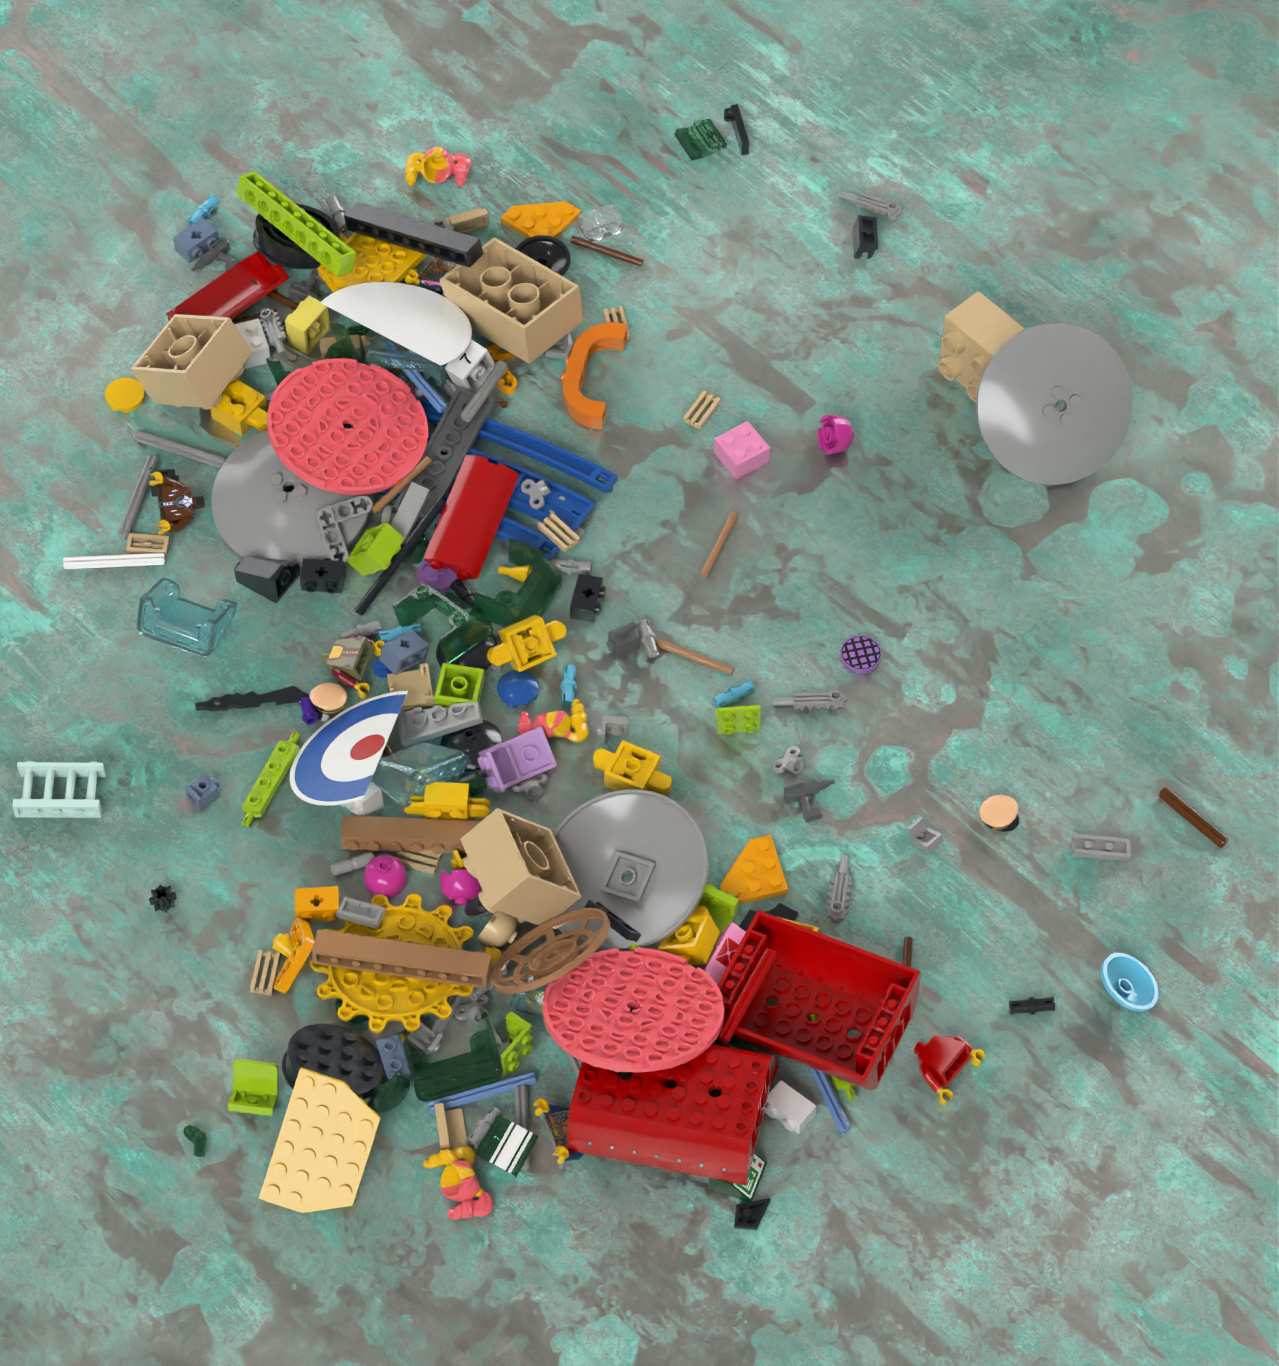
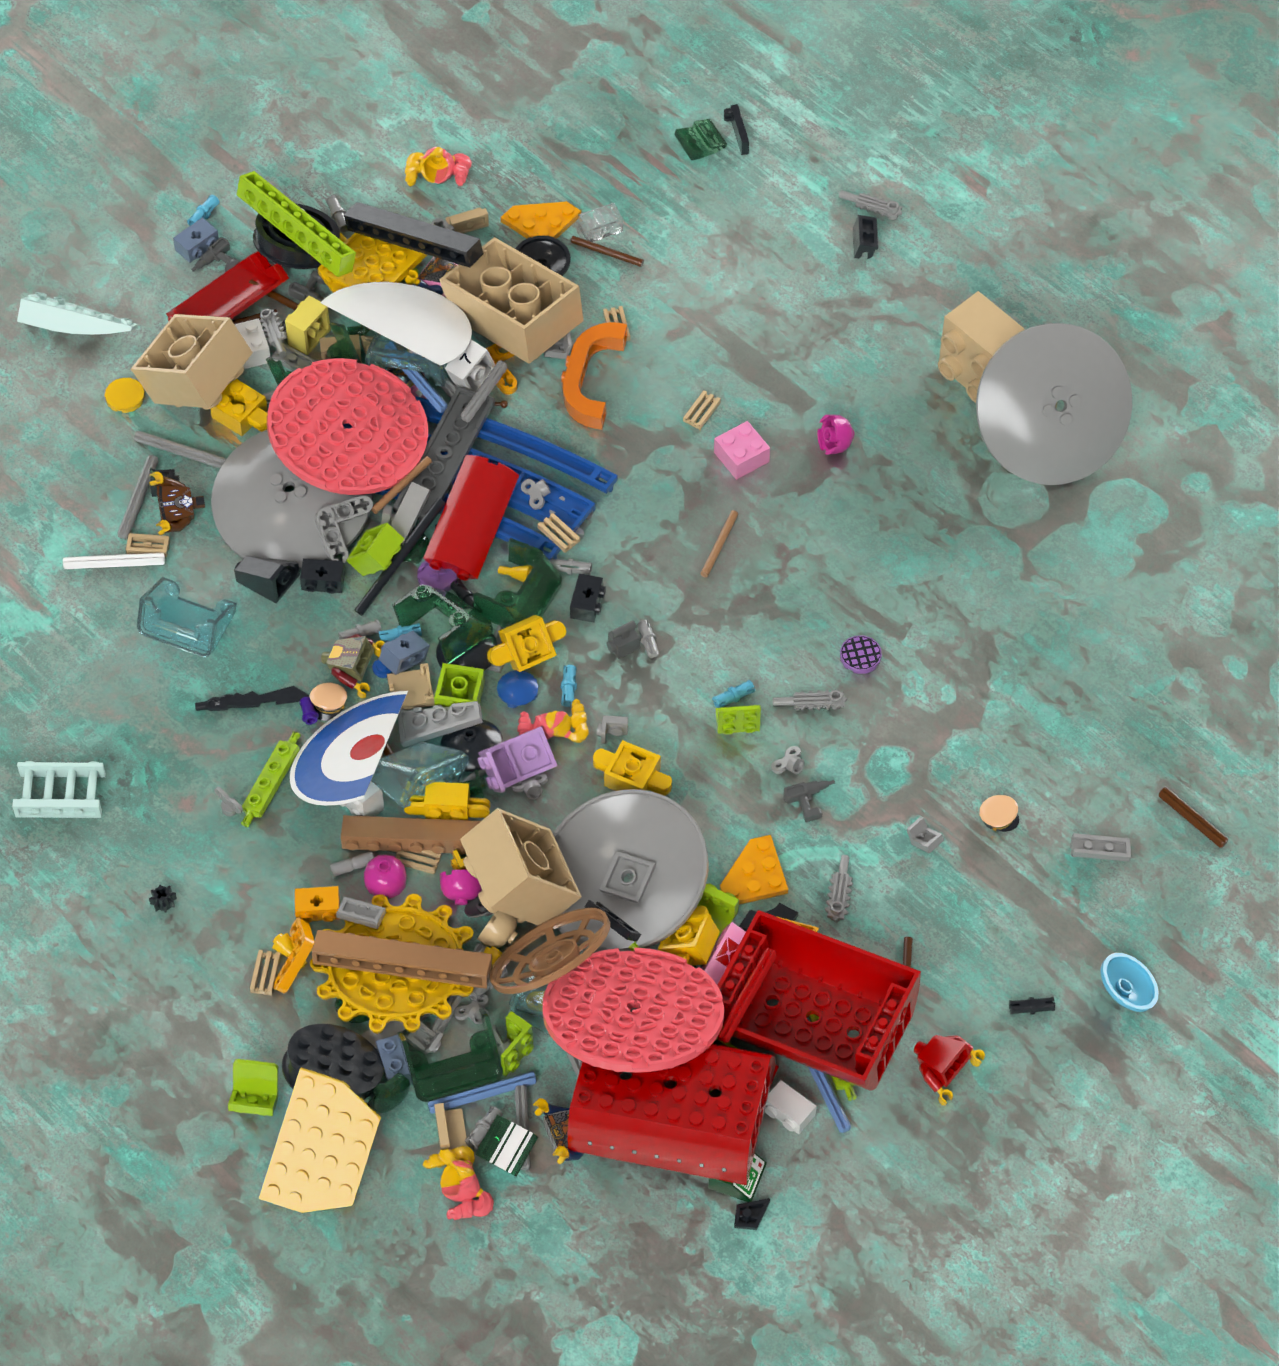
clear green arm [183,1125,206,1157] -> none
sand blue brick [184,774,220,811] -> none
medium nougat bar [656,638,734,675] -> none
none -> light aqua wedge [17,292,138,335]
none -> light grey piece [214,787,243,816]

